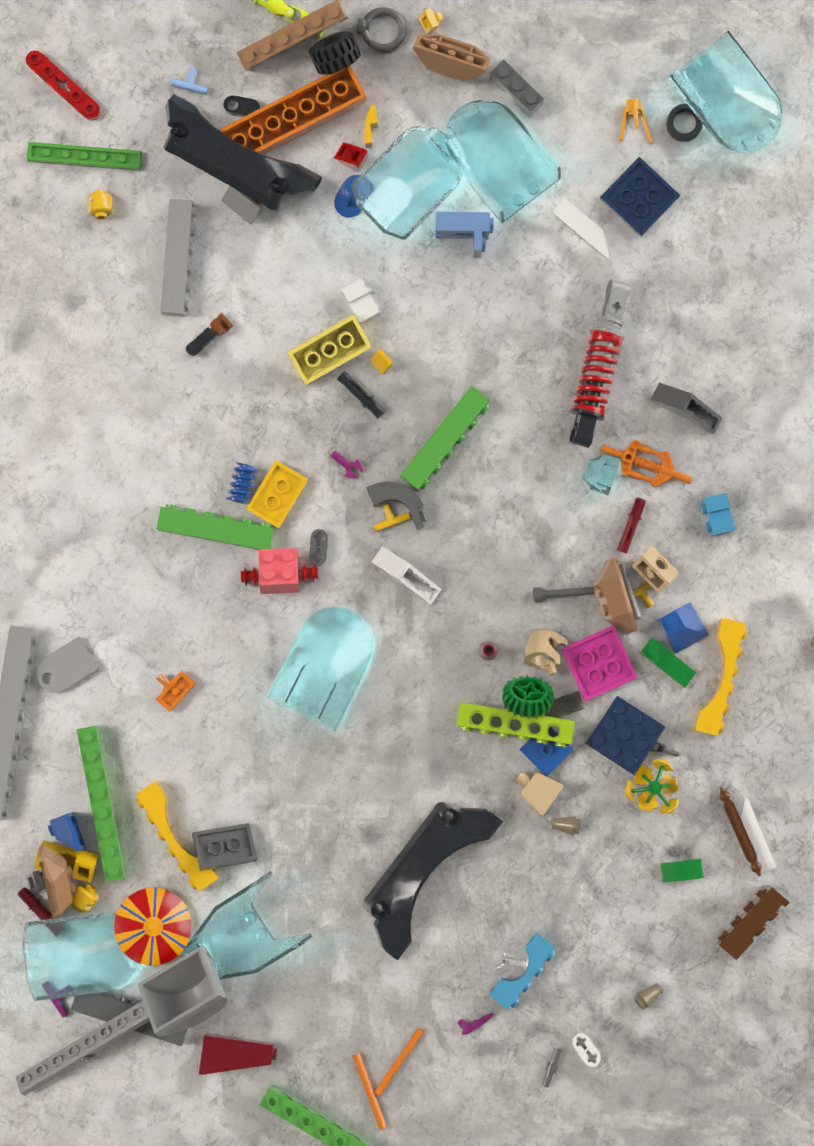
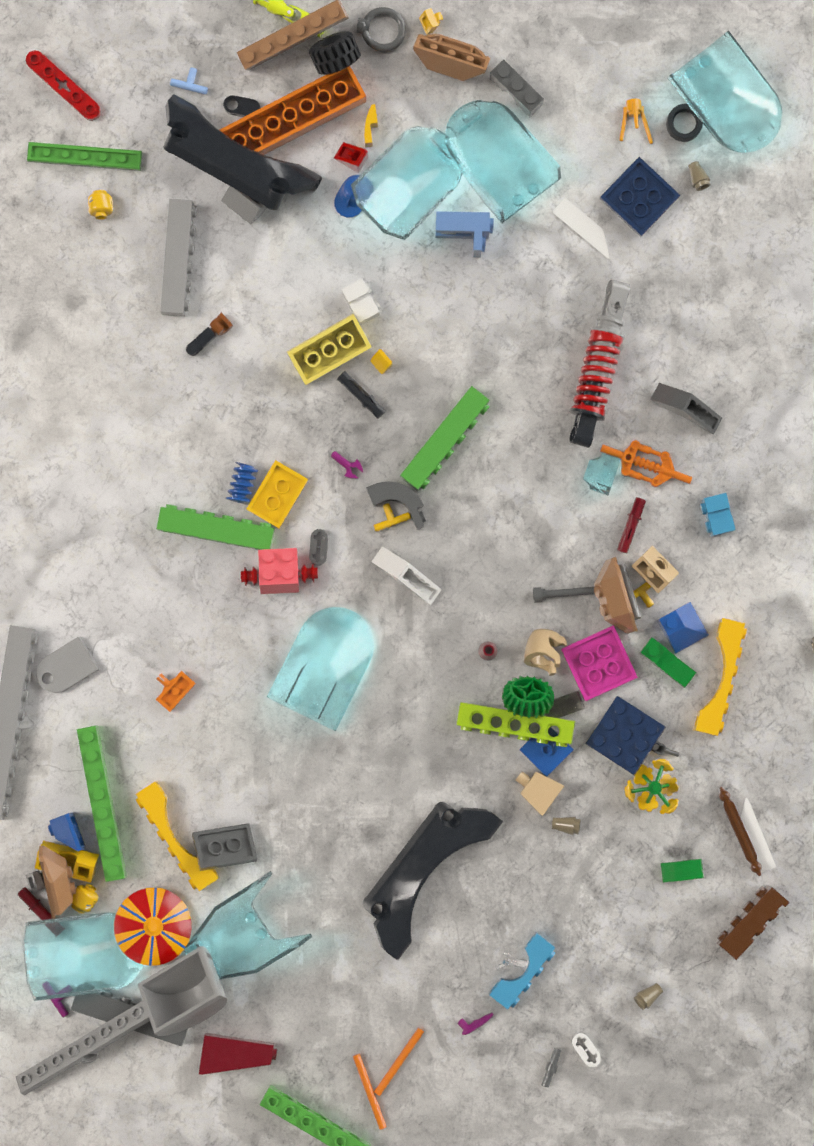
none -> dark tan cone [688,161,710,191]

